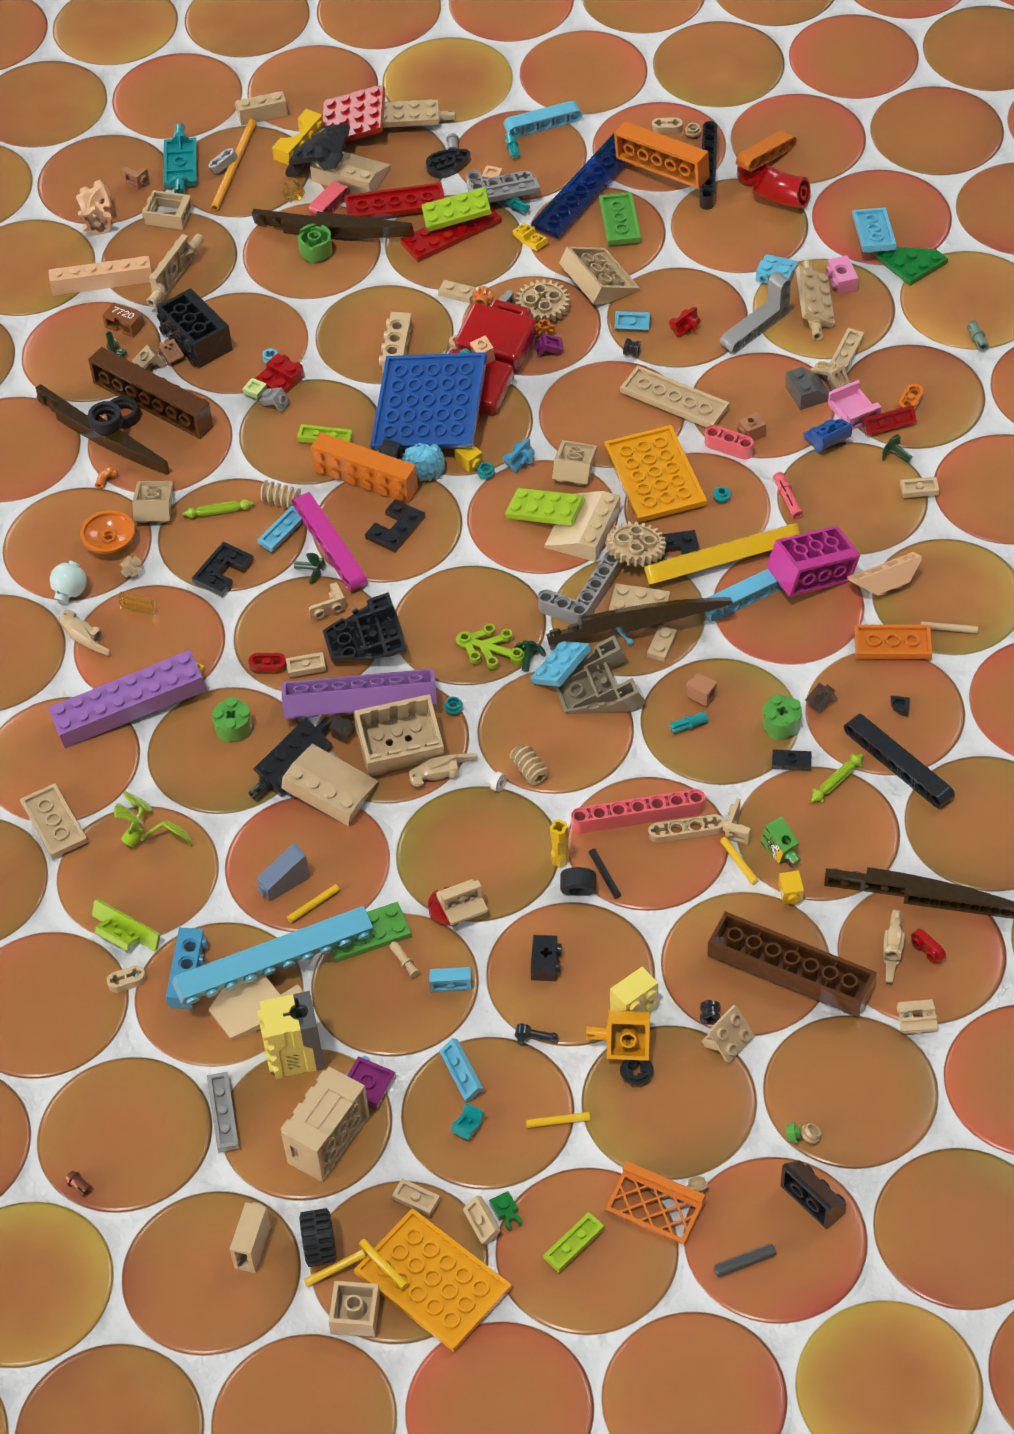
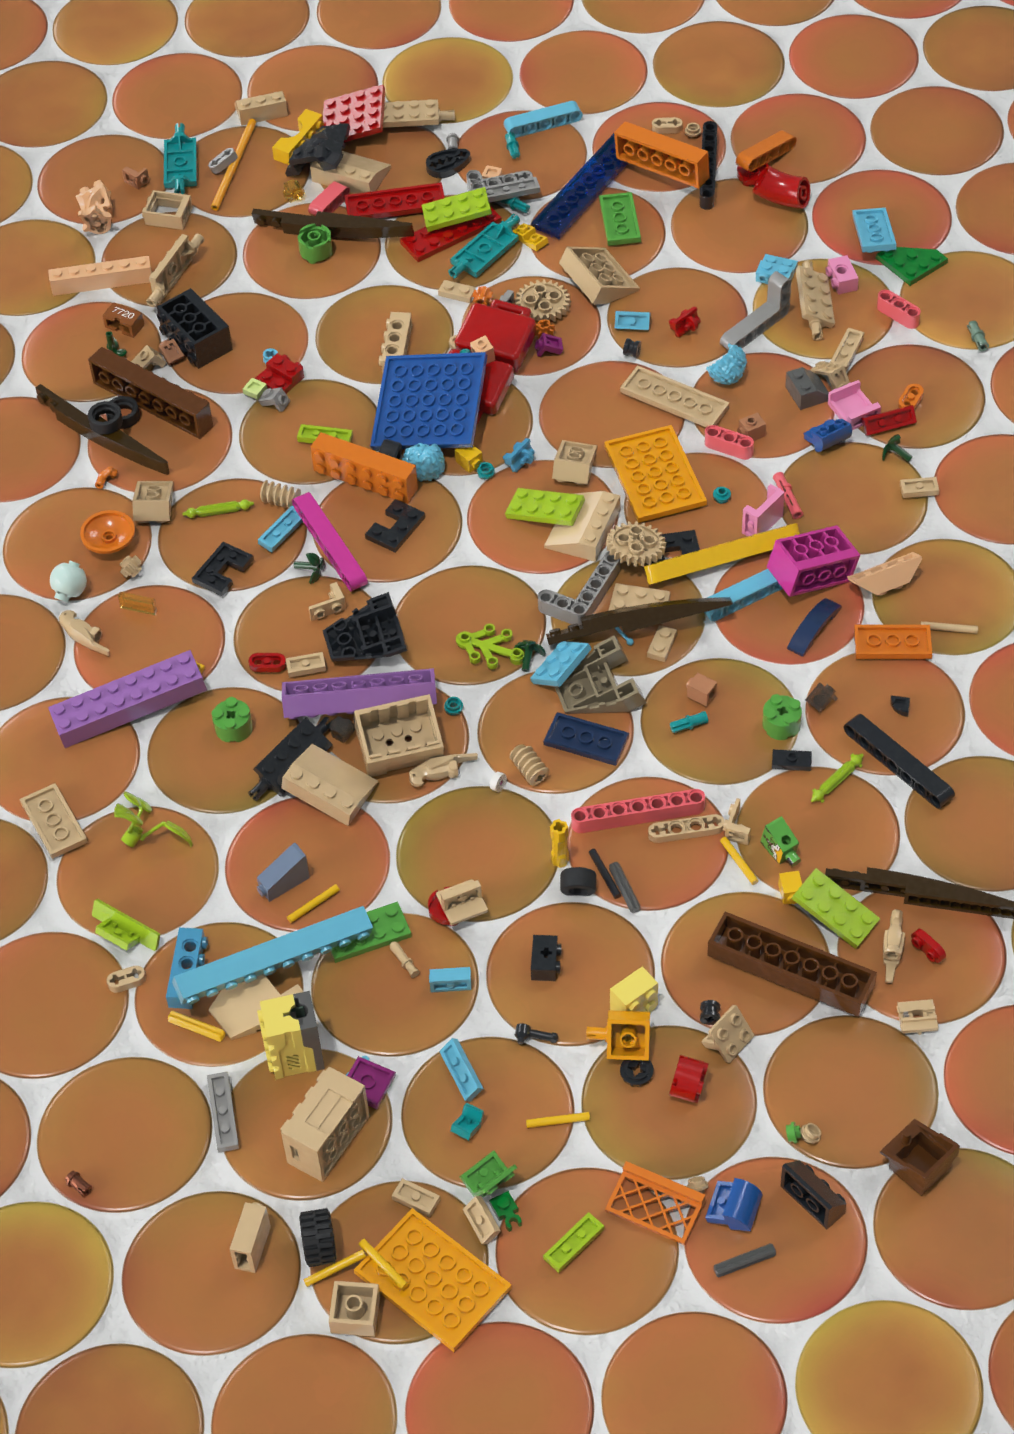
none -> yellow axle [168,1011,225,1042]
none -> teal plate [448,214,520,278]
none -> bright green bracket [459,1151,517,1198]
none -> dark blue tile [543,712,629,766]
none -> dark grey axle [609,862,641,913]
none -> red brick [669,1055,709,1103]
none -> blue brick [705,1178,763,1232]
none -> medium azure hair [706,343,747,385]
none -> bright pink panel [742,484,785,536]
none -> dark blue slope [787,598,842,657]
none -> lime plate [791,868,880,949]
none -> coral beam [877,290,921,329]
none -> reddish brown piece [880,1119,960,1196]

